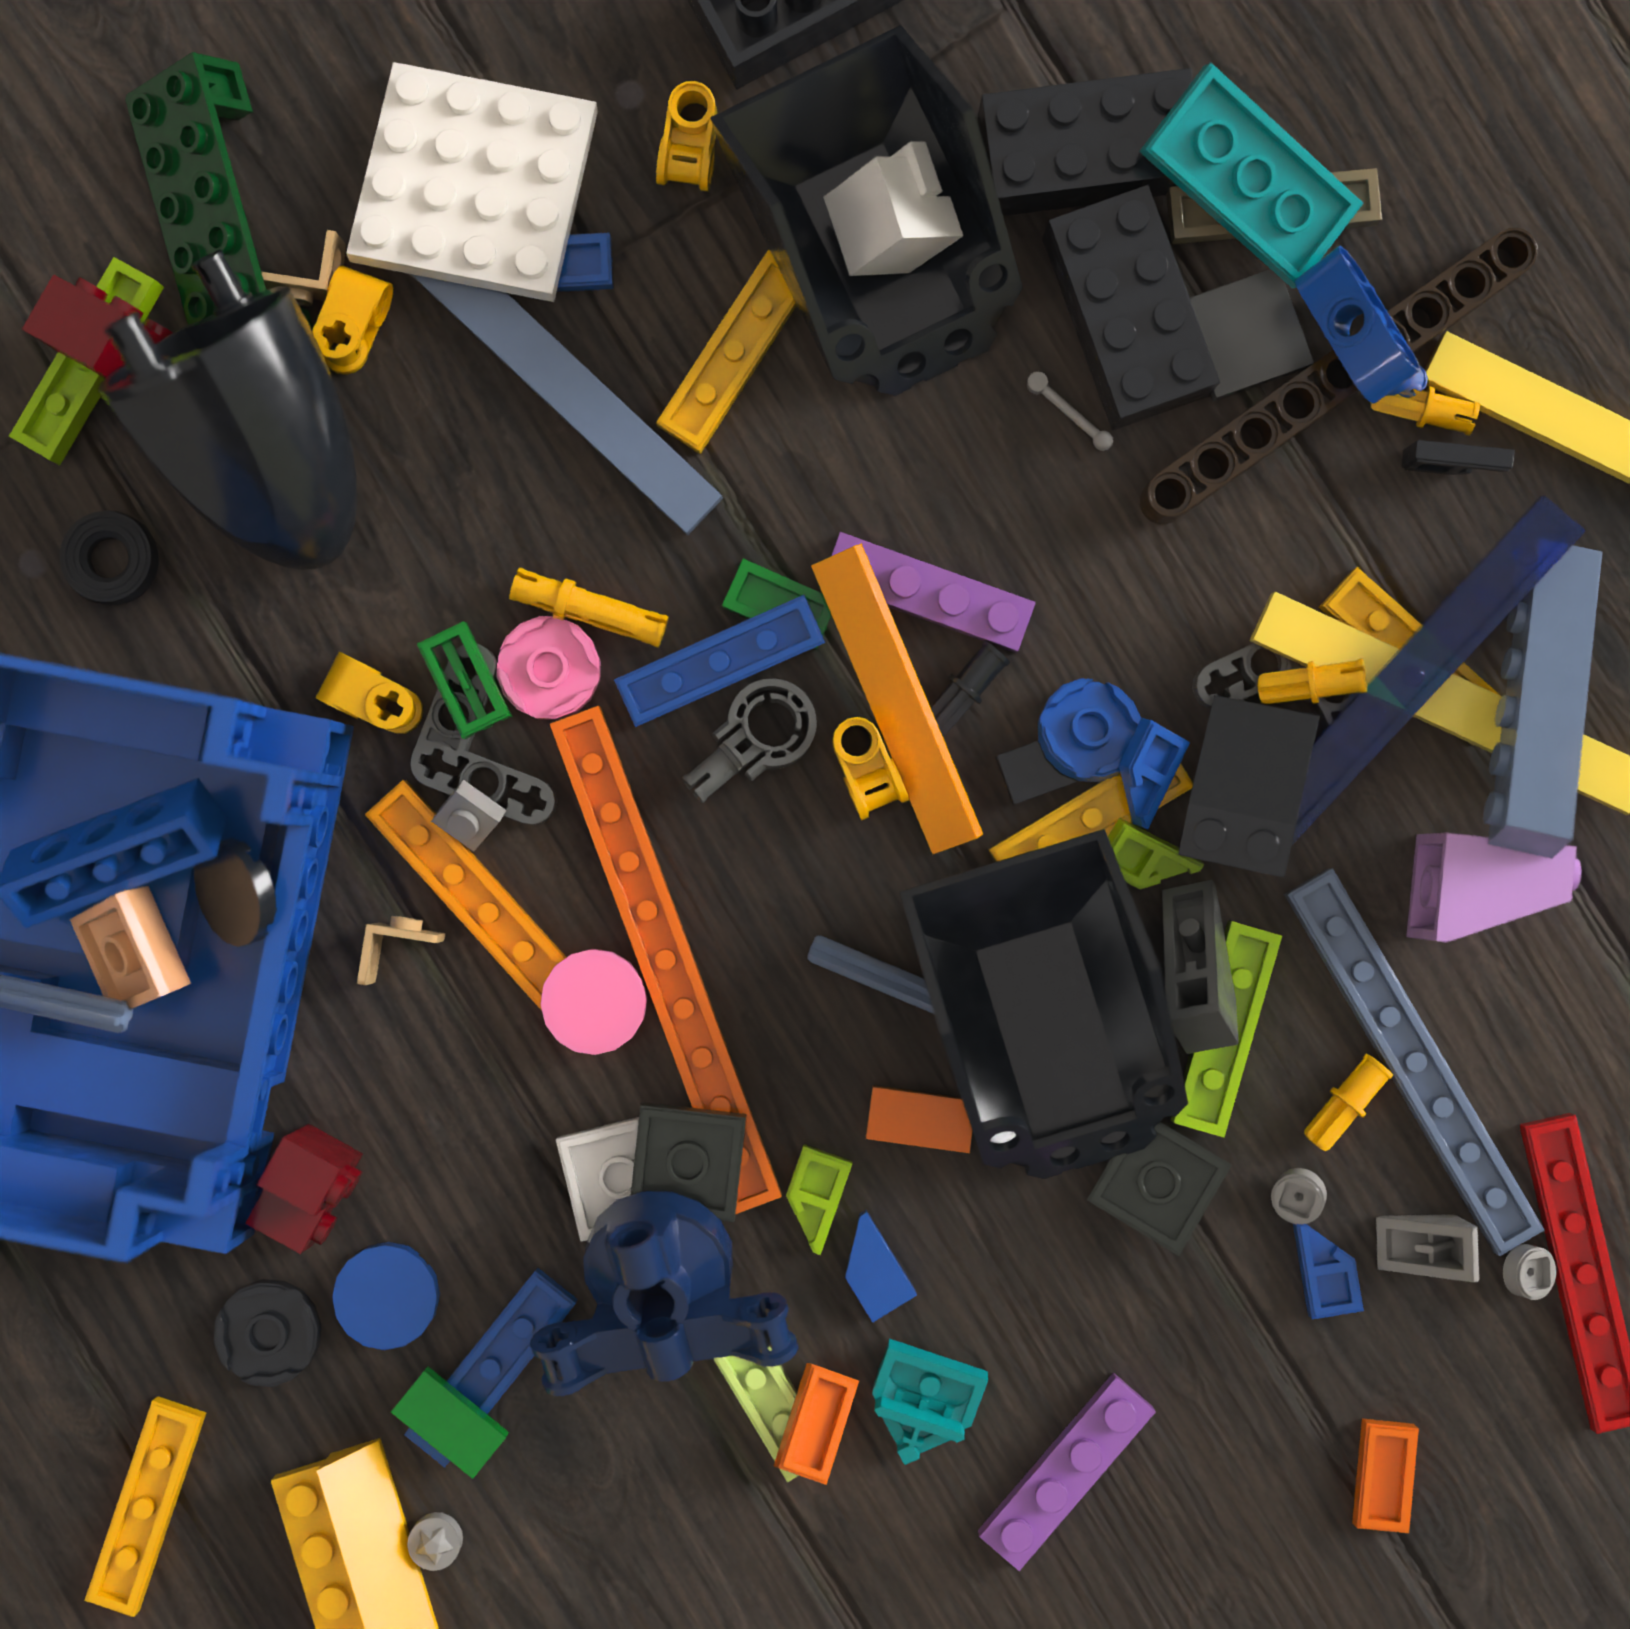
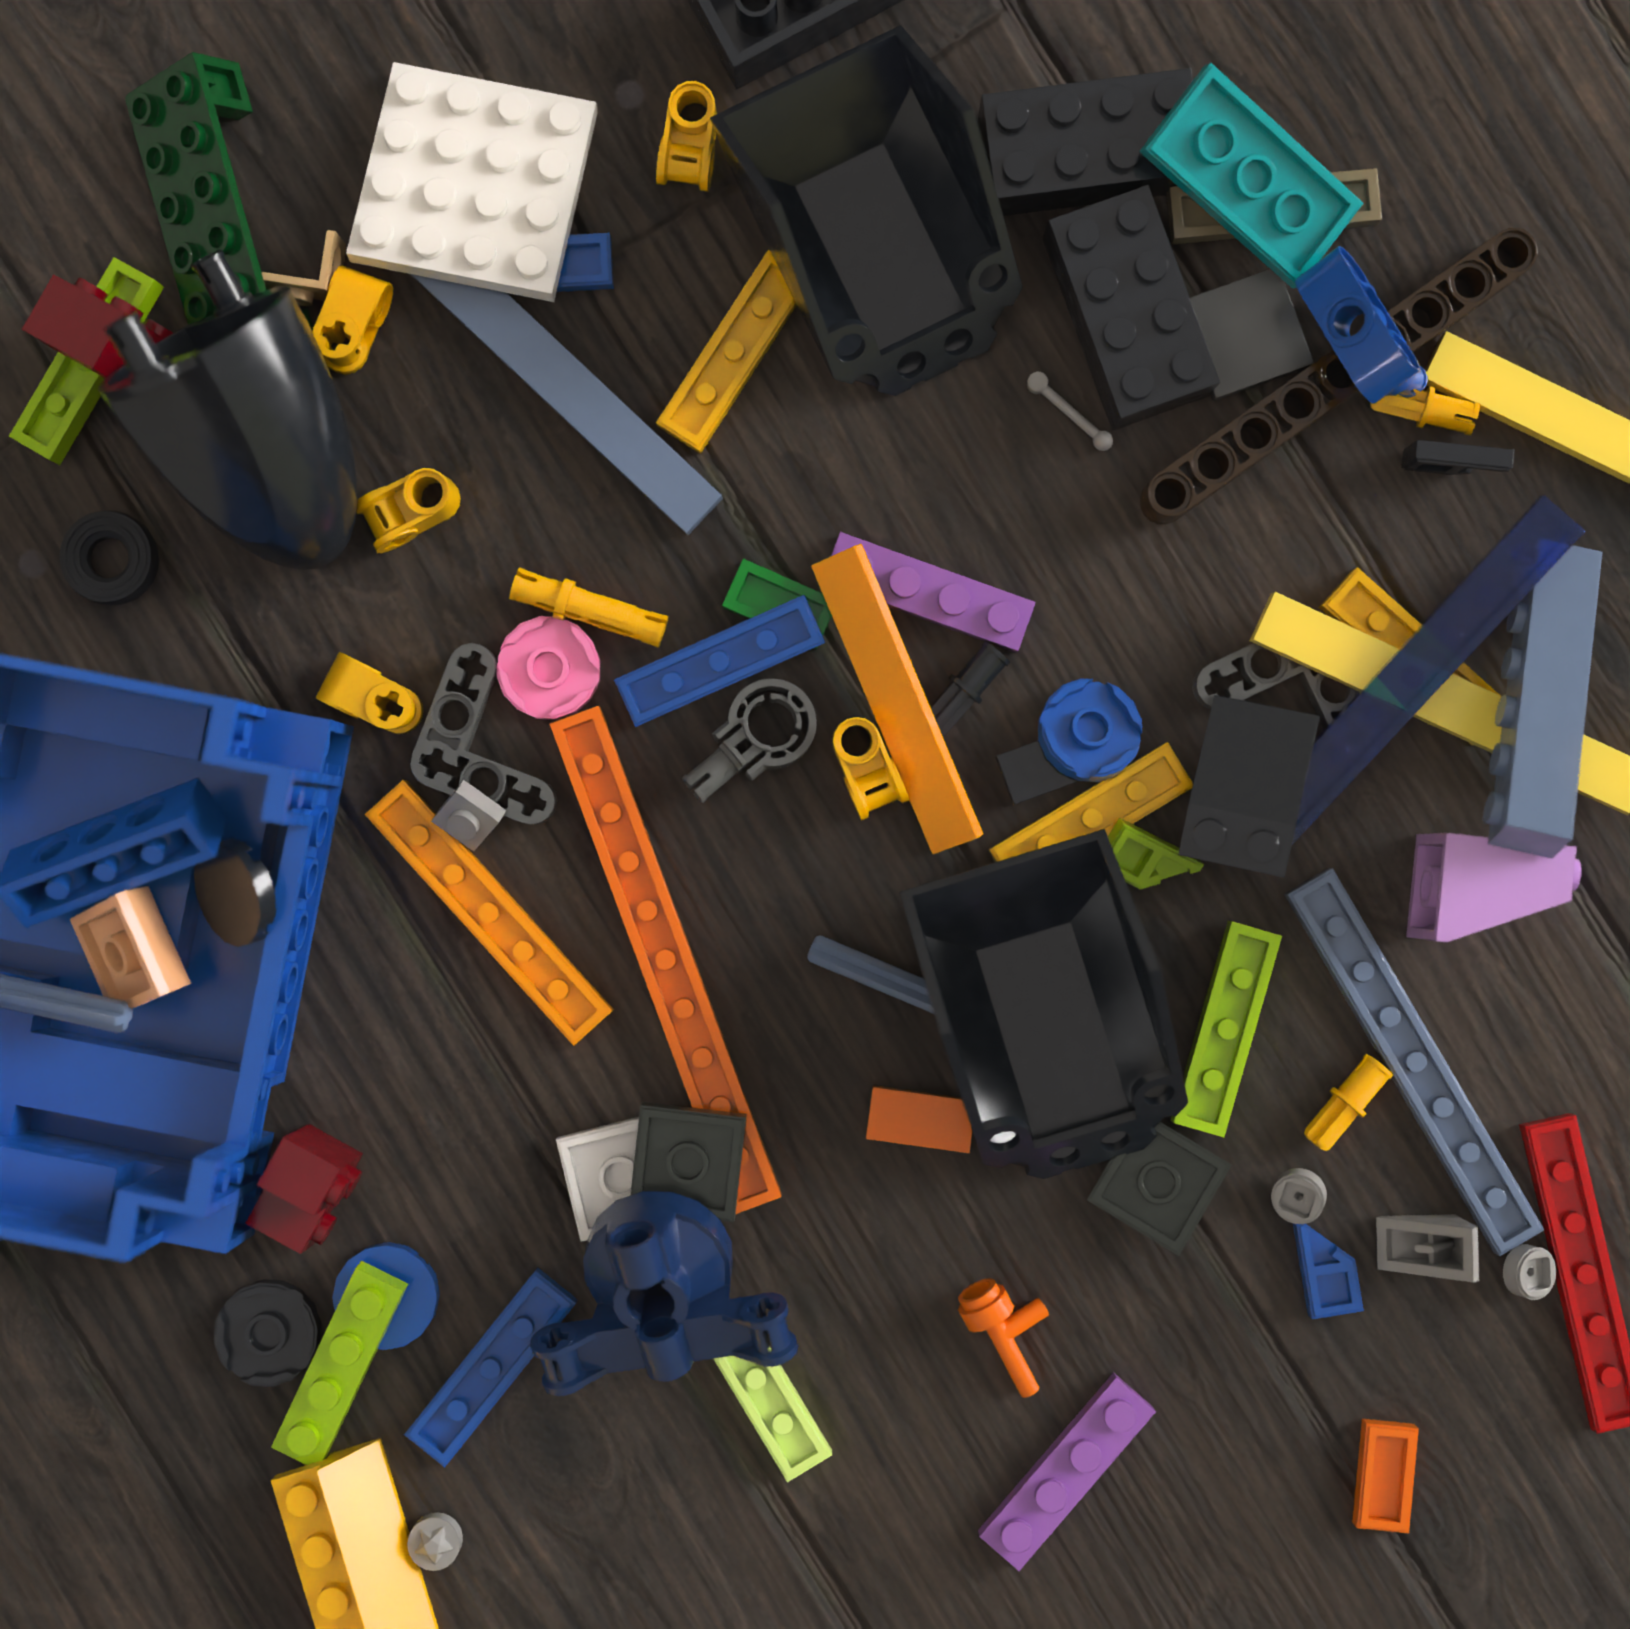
yellow tile [84,1396,206,1617] -> none
tan bracket [357,916,445,985] -> none
green tile [391,1366,509,1479] -> none
green tile [417,621,512,739] -> none
bright pink tile [541,949,647,1055] -> none
orange tile [773,1363,859,1485] -> none
lime tile [786,1144,853,1255] -> none
white plate [824,142,963,276] -> none
blue tile [845,1210,917,1323] -> none
teal slope [872,1339,988,1465] -> none
blue tile [1119,718,1190,830] -> none
dark grey slope [1162,880,1239,1054] -> none
yellow axle [1257,658,1367,704] -> none
none -> lime plate [271,1261,409,1465]
none -> yellow piece [356,468,461,553]
none -> orange piece [958,1278,1049,1398]

